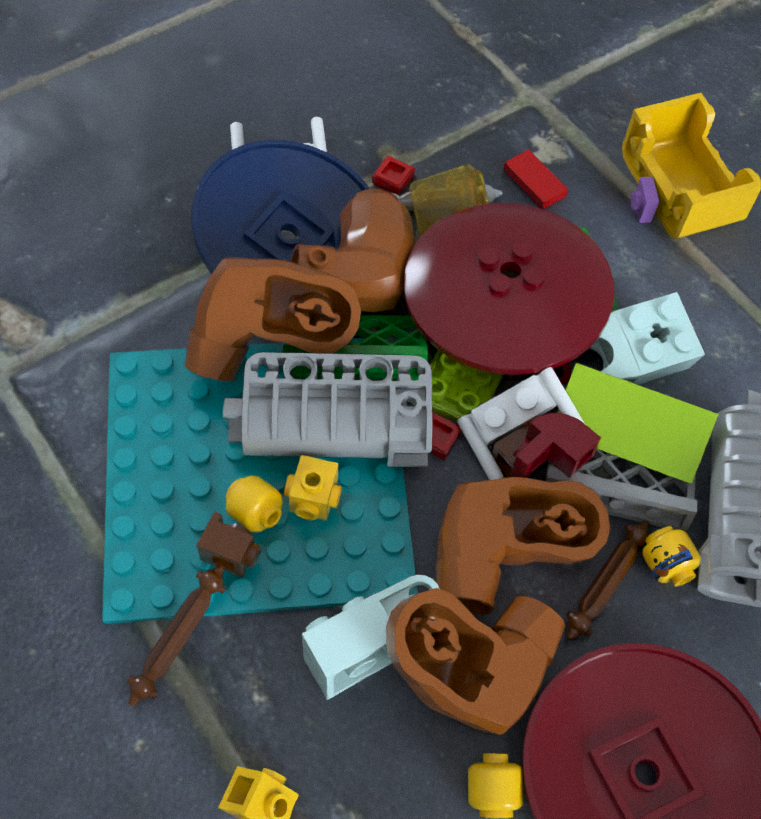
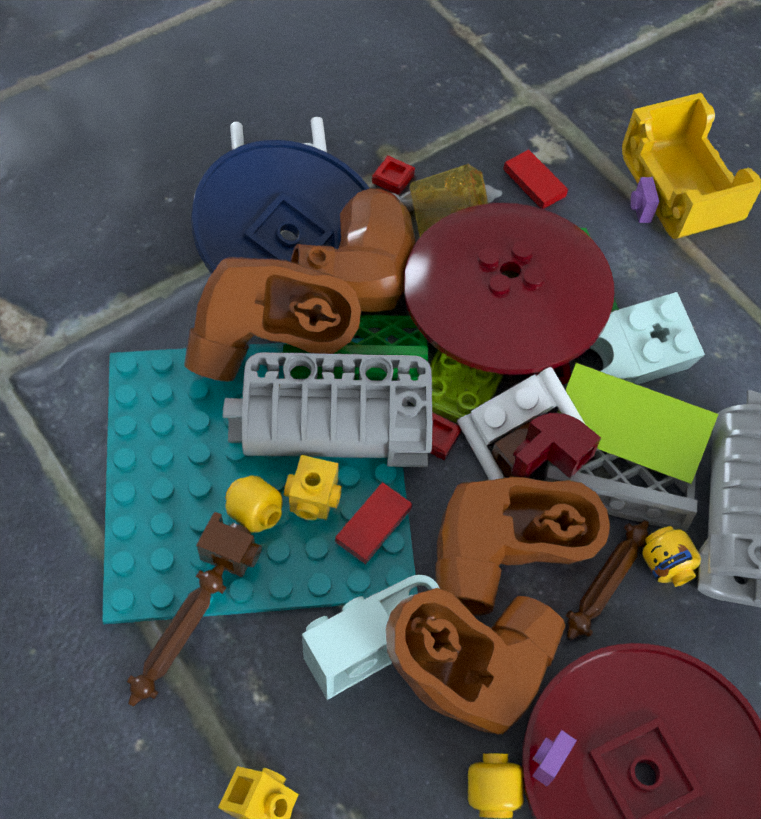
none -> red tile [335,482,412,565]
none -> medium lavender plate [532,730,577,786]

